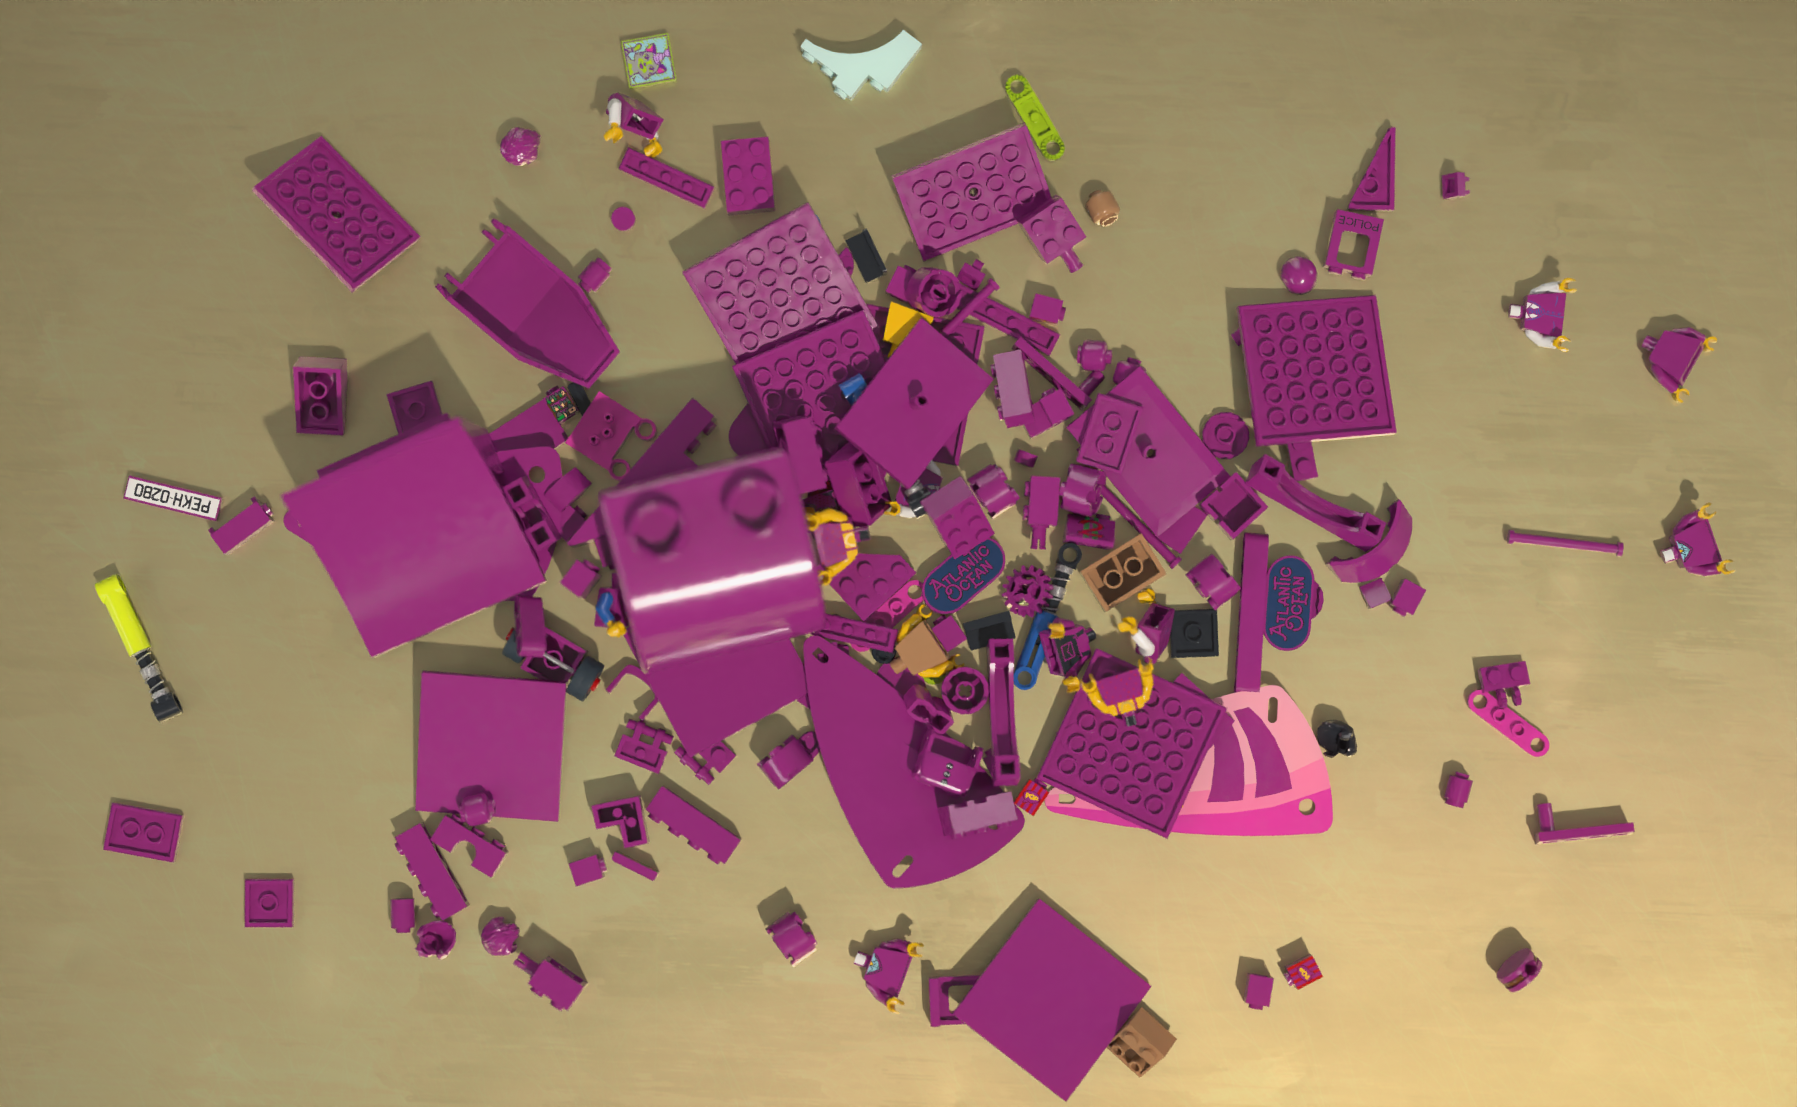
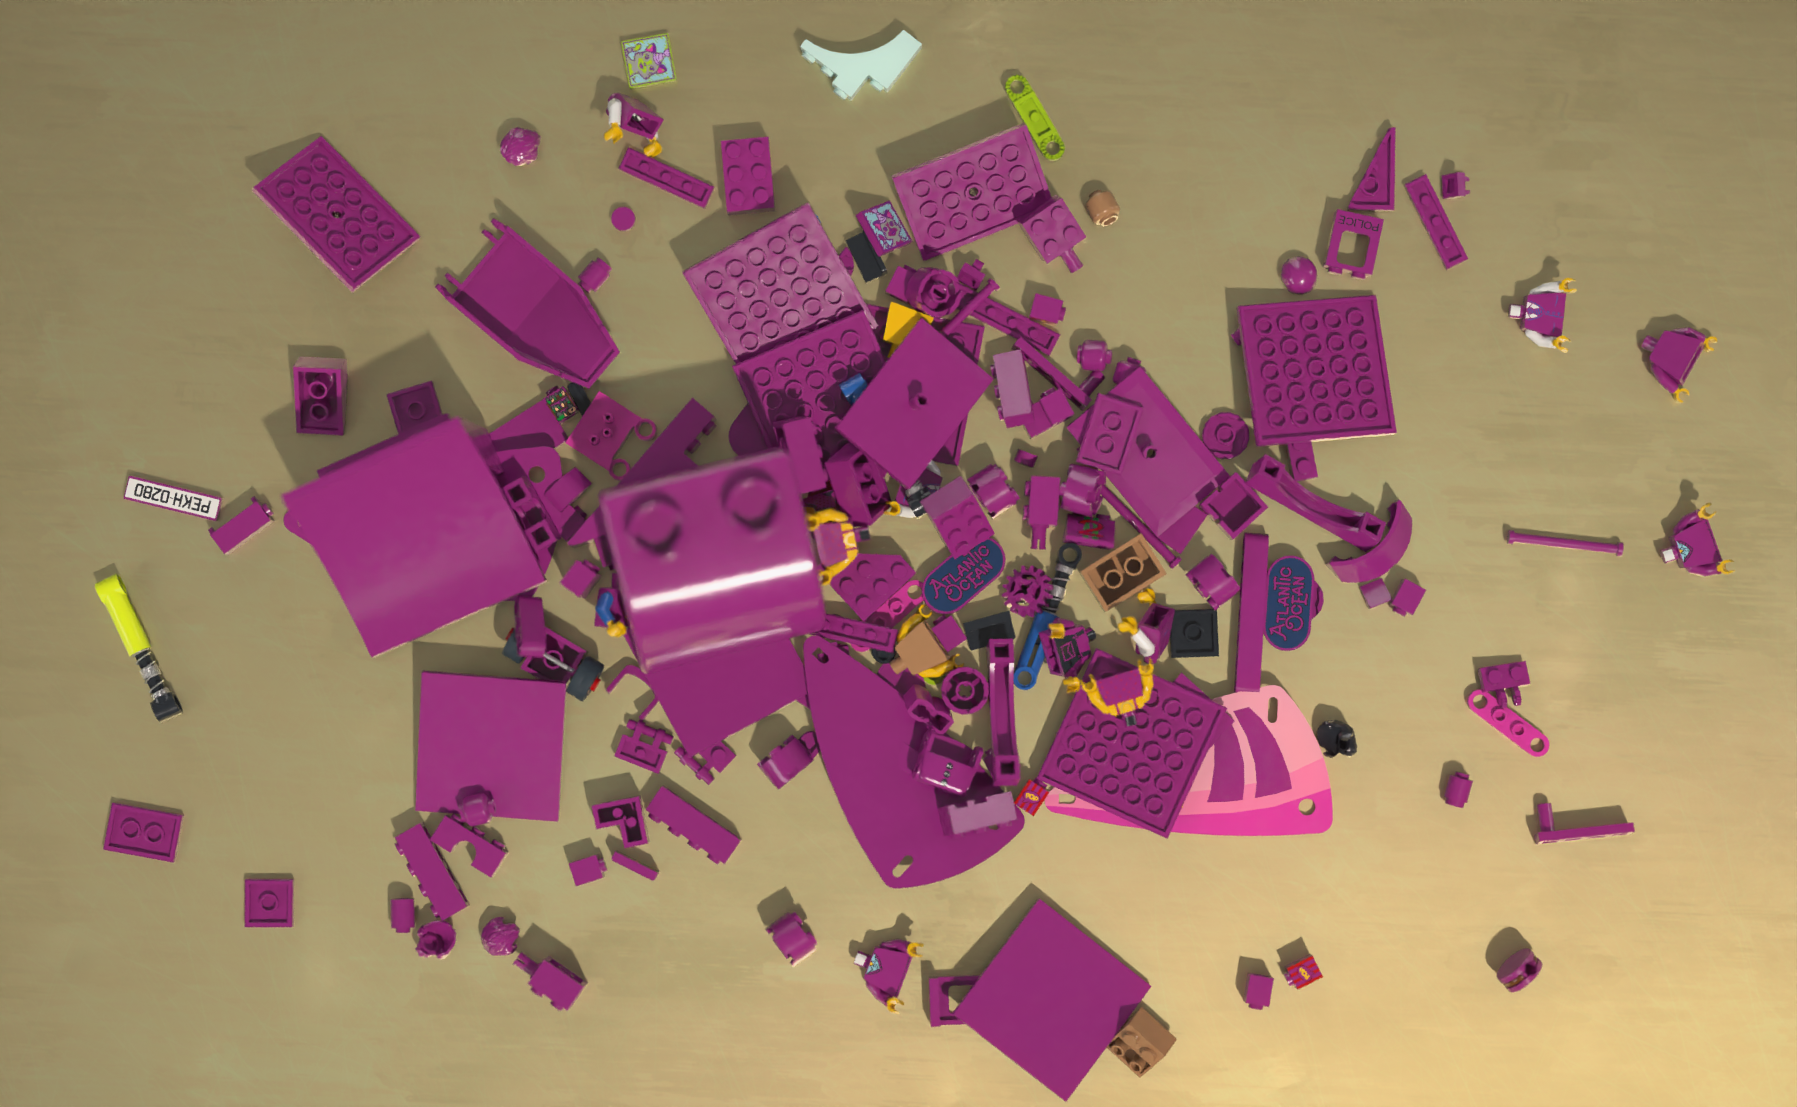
none -> tile [856,200,913,257]
none -> magenta tile [1404,174,1468,270]

